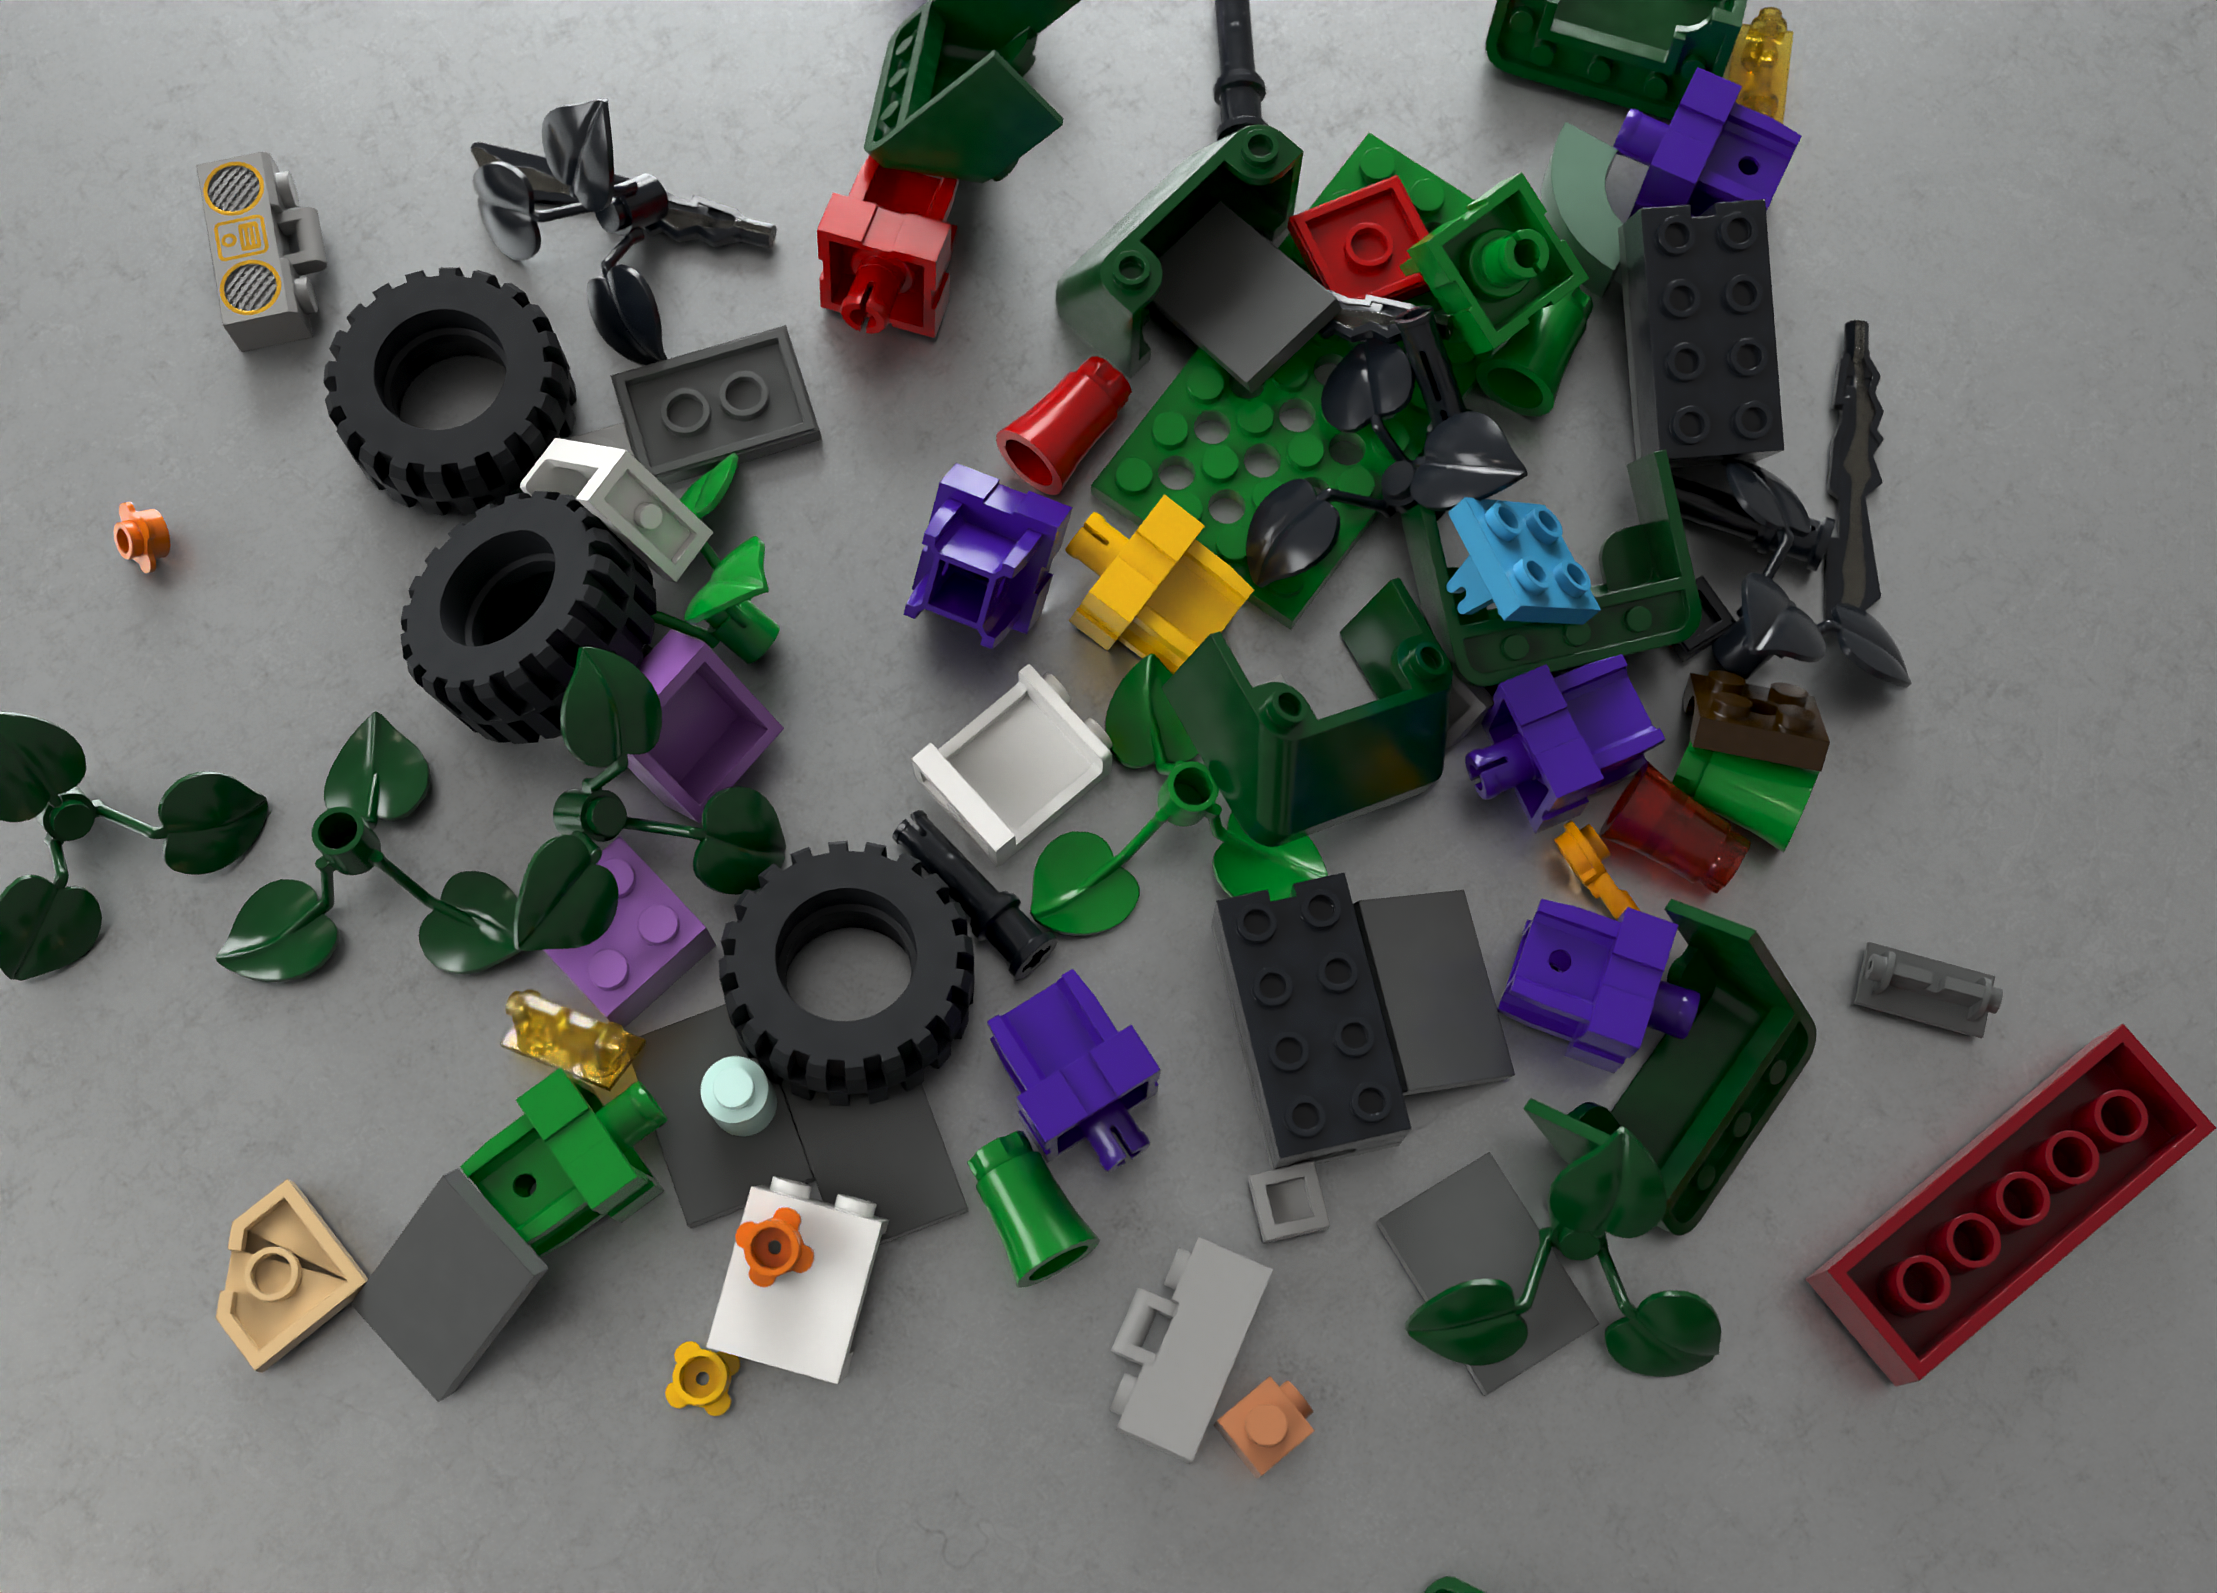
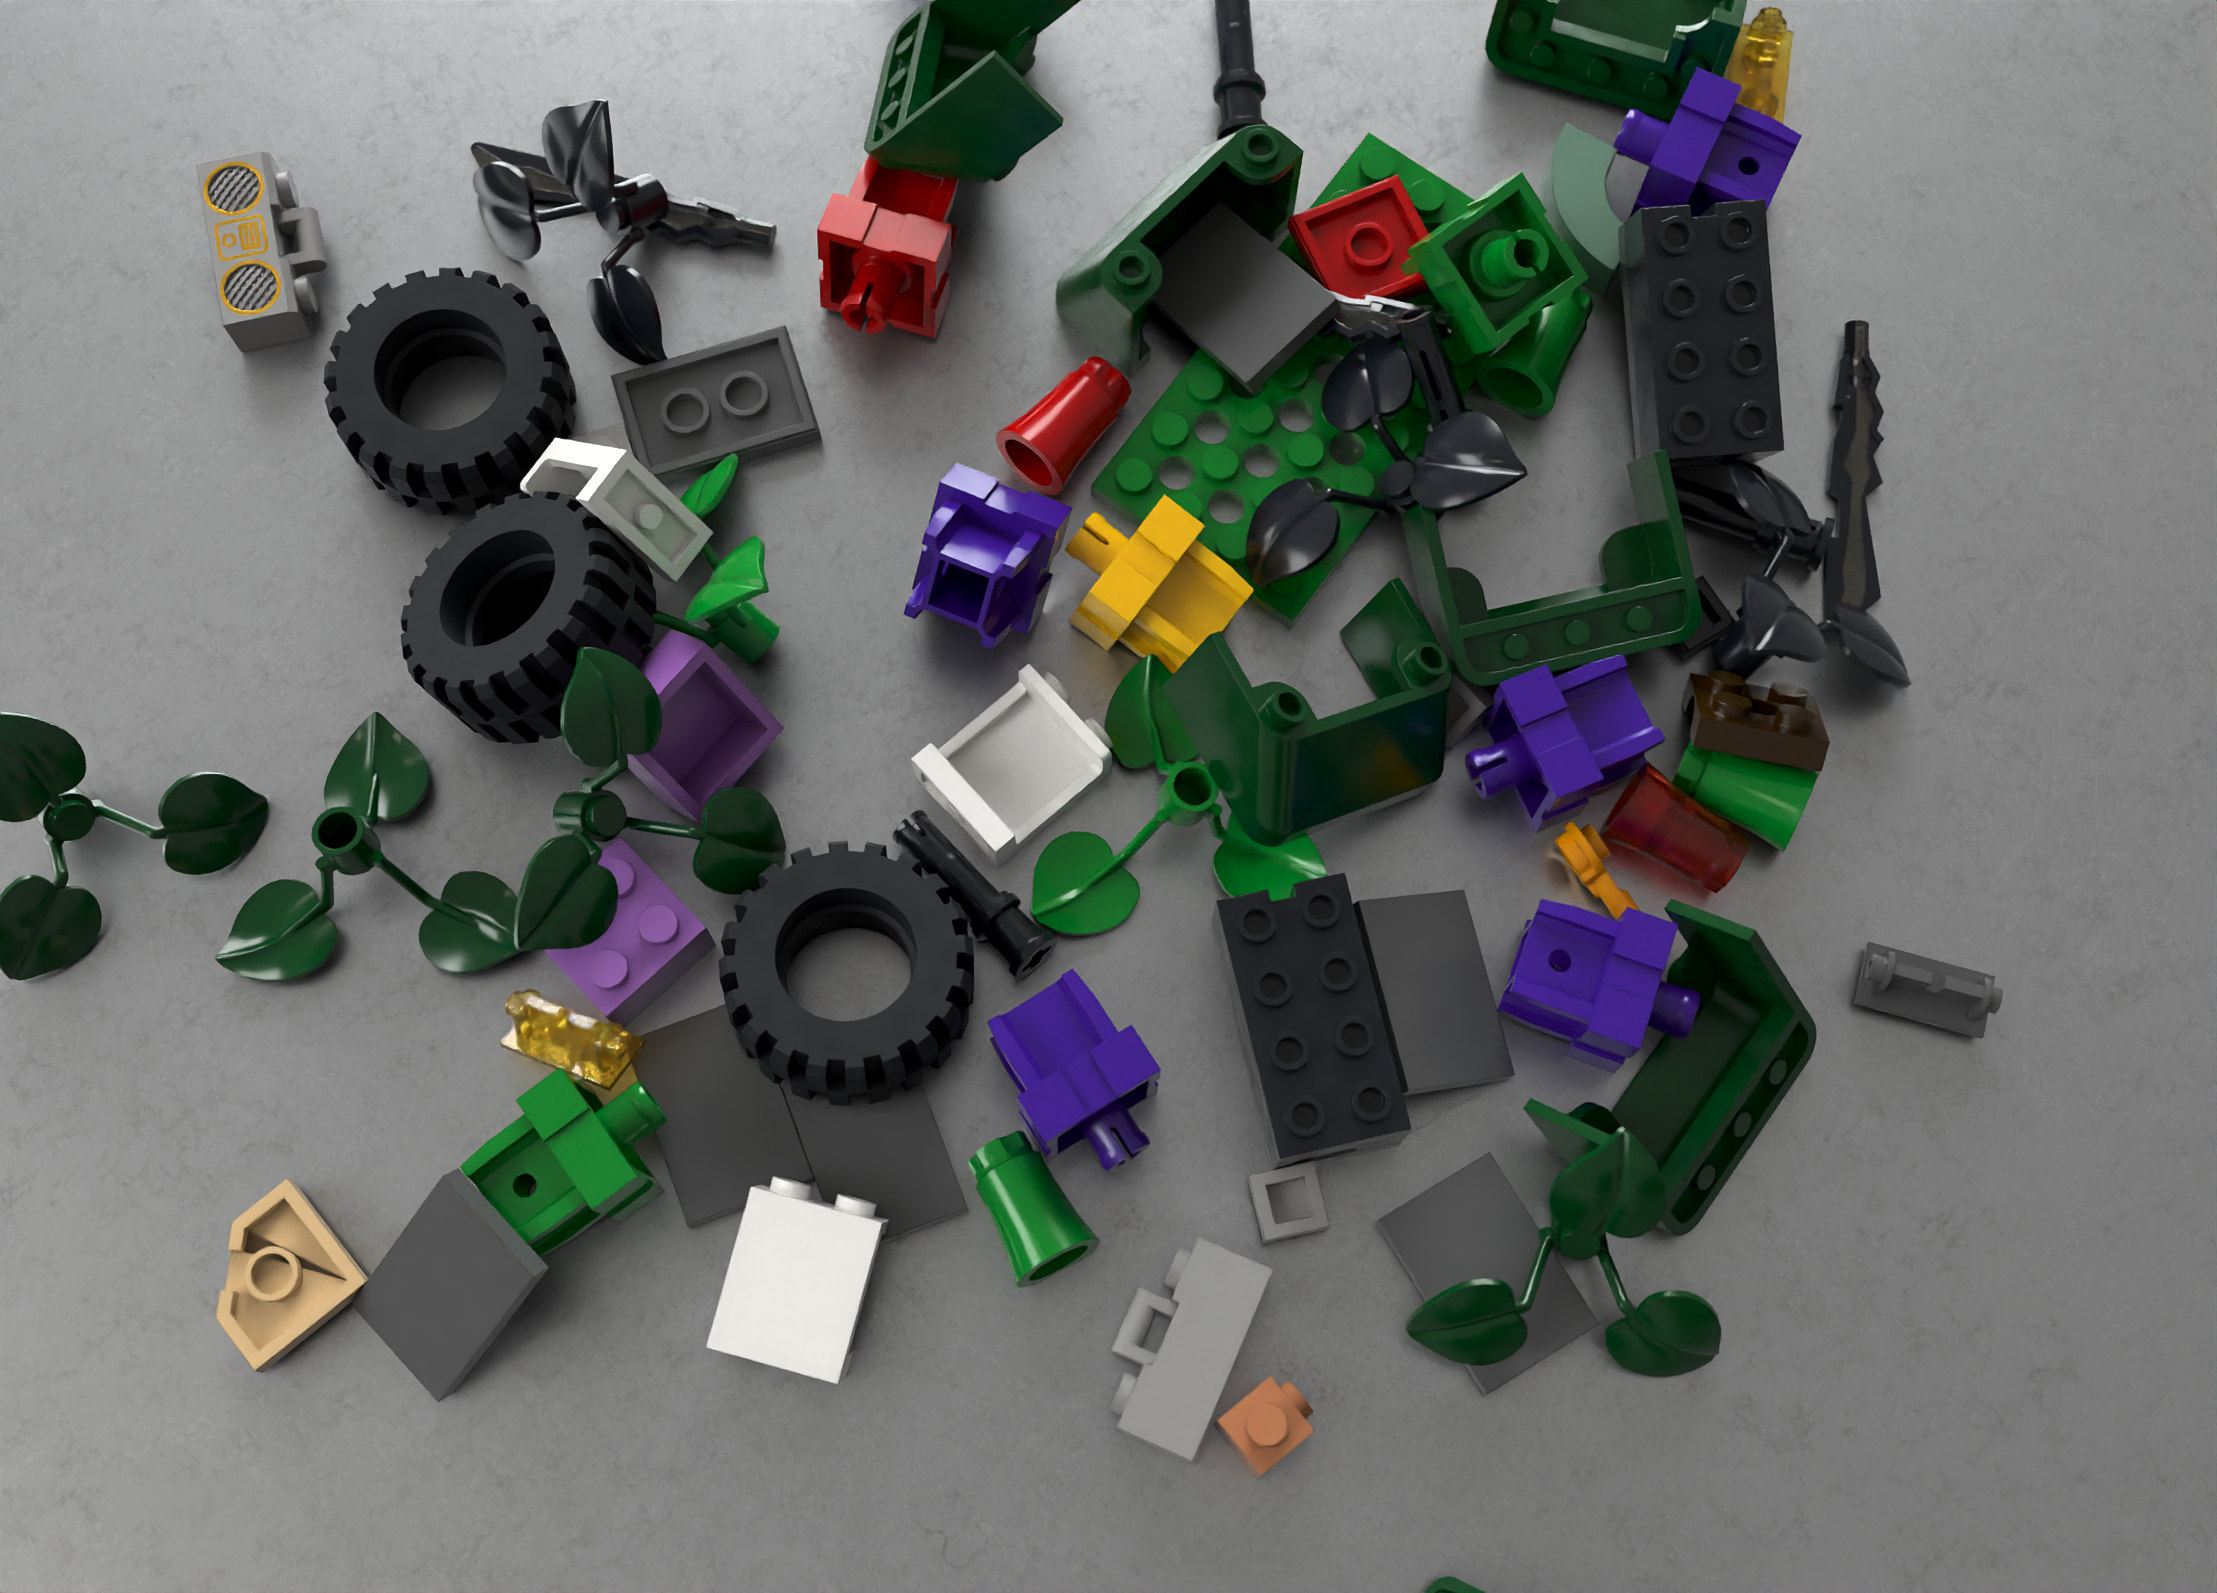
orange plate [114,502,170,573] -> none
yellow plate [665,1341,741,1416] -> none
light aqua brick [701,1056,777,1136] -> none
orange plate [735,1207,815,1287] -> none
dark azure plate [1447,497,1601,624] -> none
dark red brick [1806,1024,2216,1387] -> none

